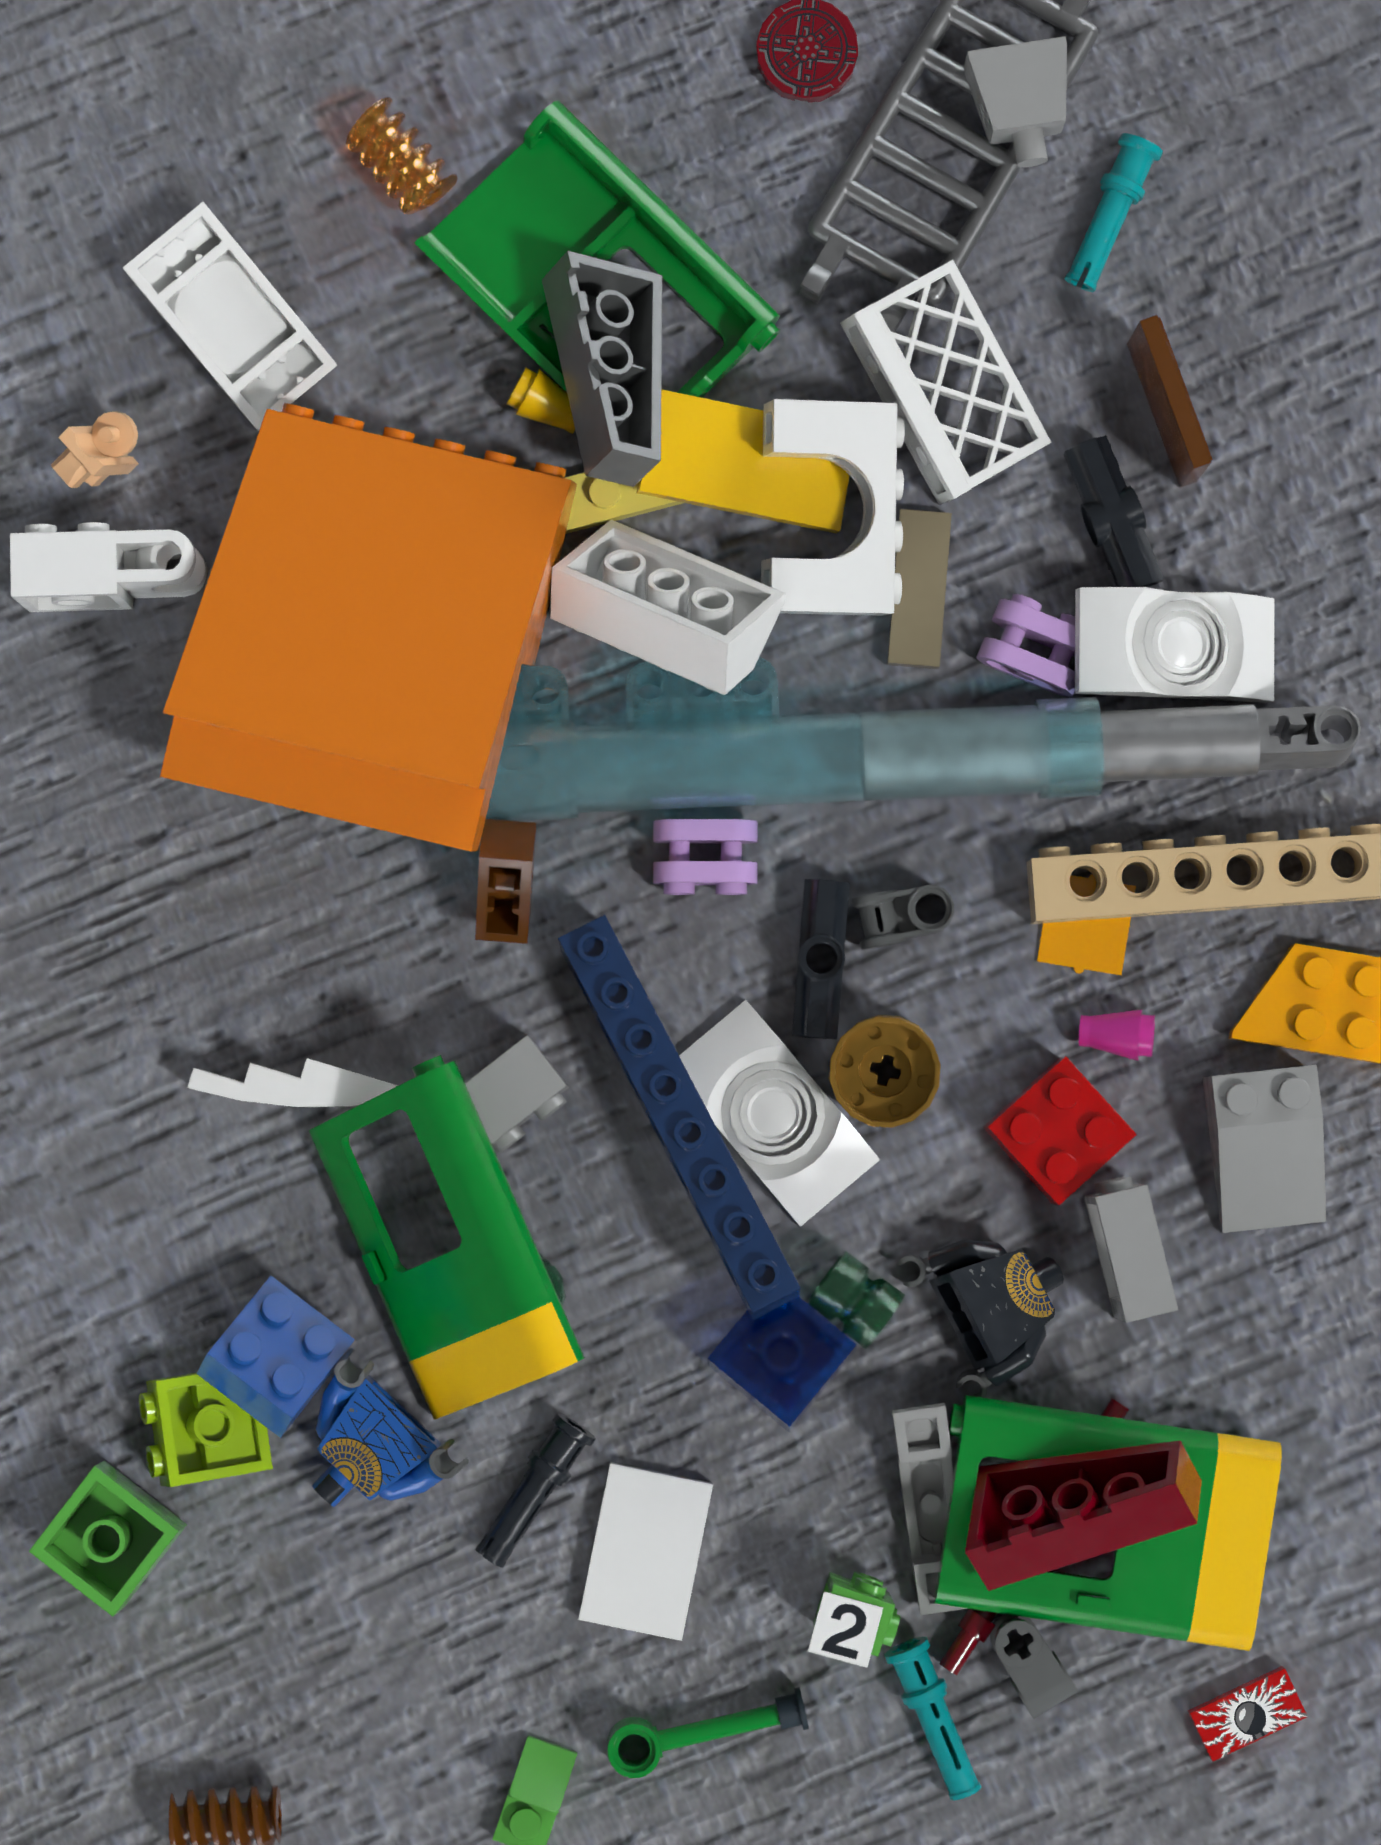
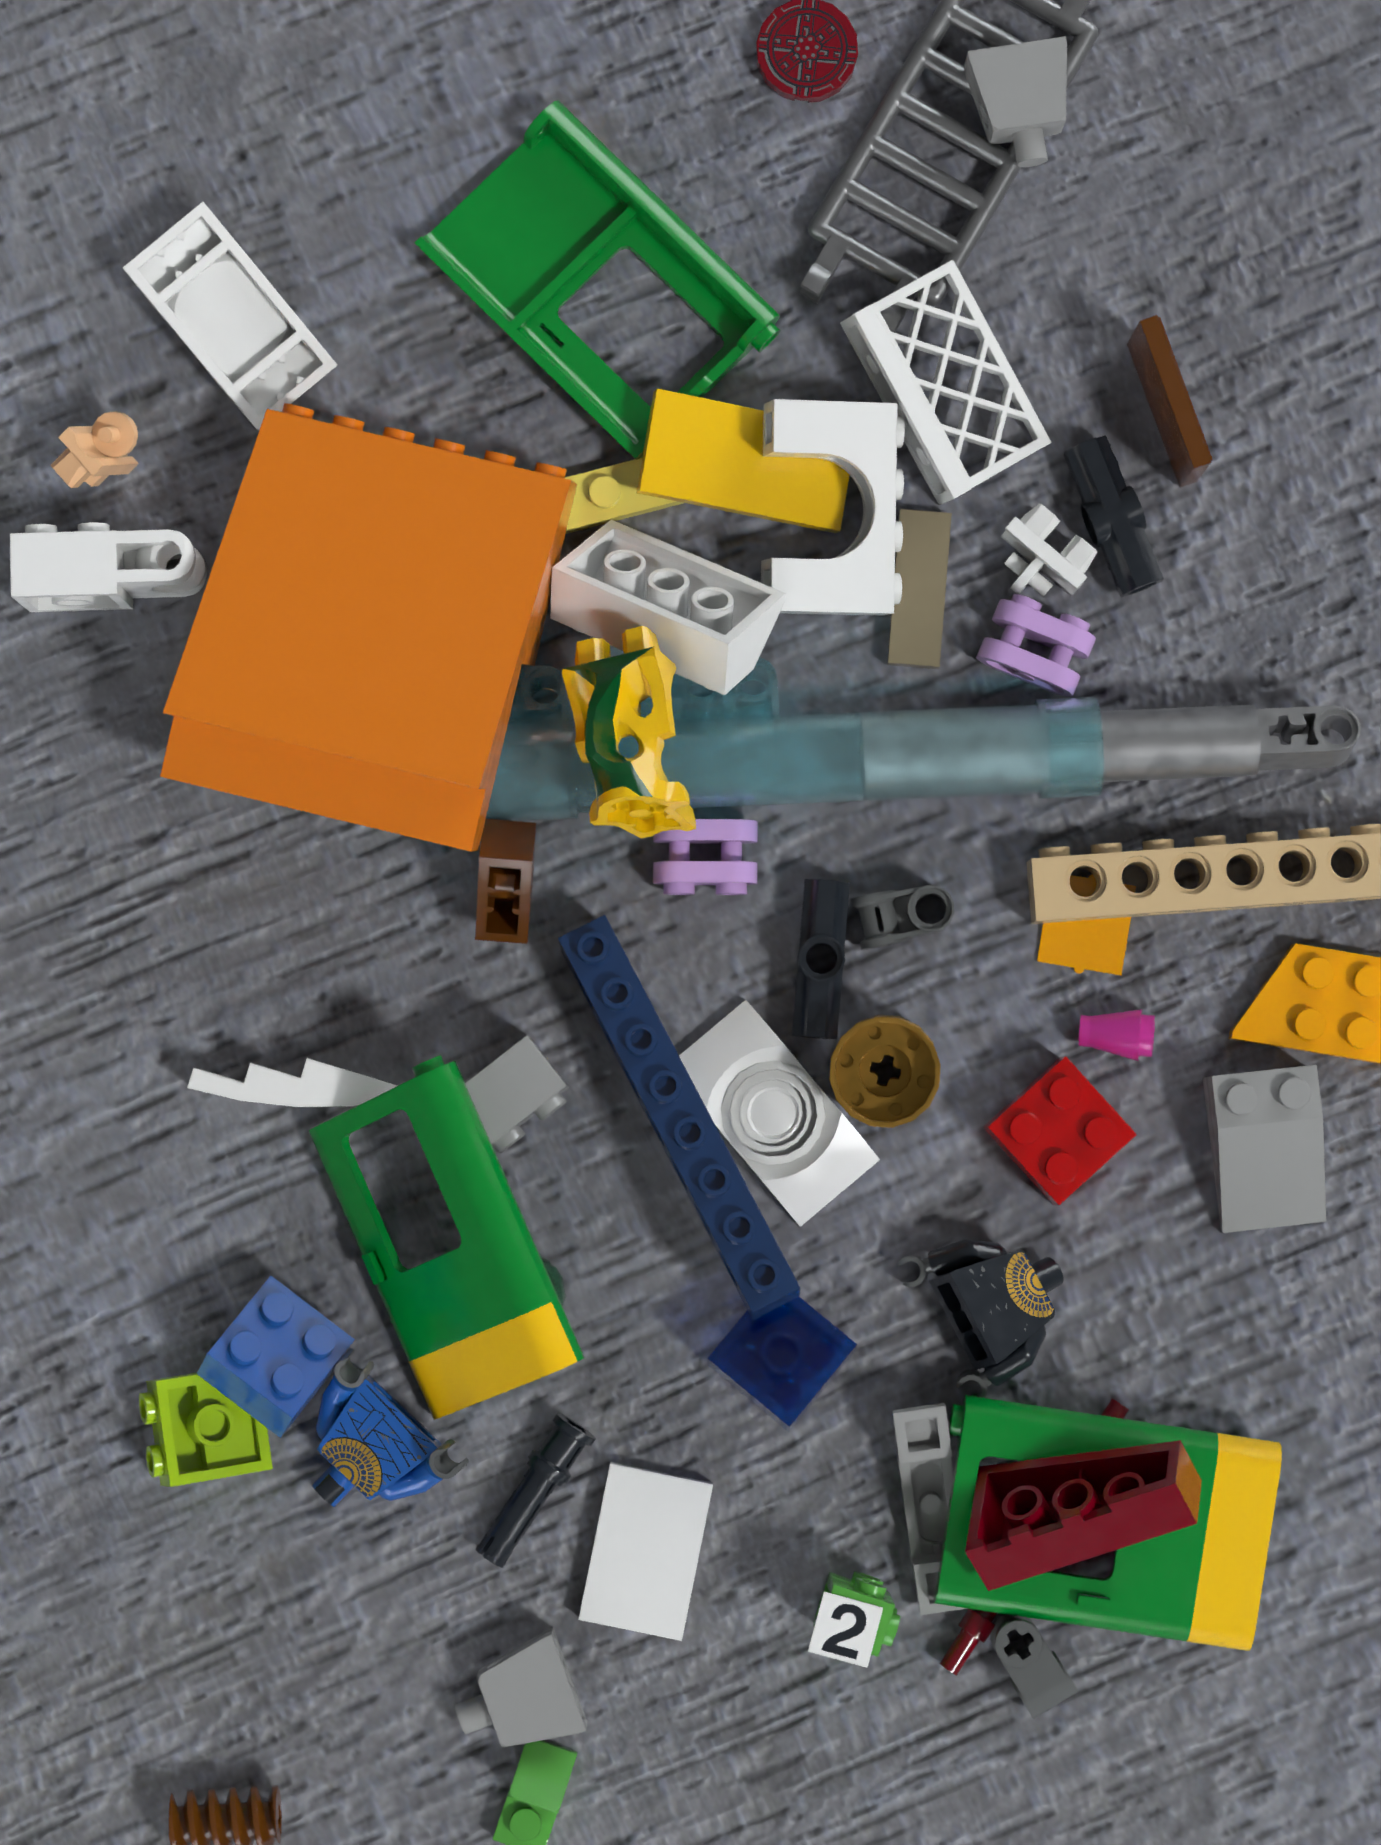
bright green brick [29,1460,187,1617] -> none
clear orange piece [345,97,458,215] -> none
yellow cone [506,367,575,434] -> none
dark grey wedge [542,251,662,487] -> none
green piece [607,1687,809,1778] -> none
clear green wheel [806,1251,905,1349] -> none
teal pin [884,1636,982,1801] -> none
teal pin [1064,133,1163,292] -> none
white slope [1075,587,1274,703] -> none
light grey window [1084,1176,1178,1323] -> none
tile [1187,1666,1308,1762] -> none
none -> light grey torso [455,1628,588,1747]
none -> yellow hips [562,626,696,839]
none -> white hips [1001,503,1097,597]

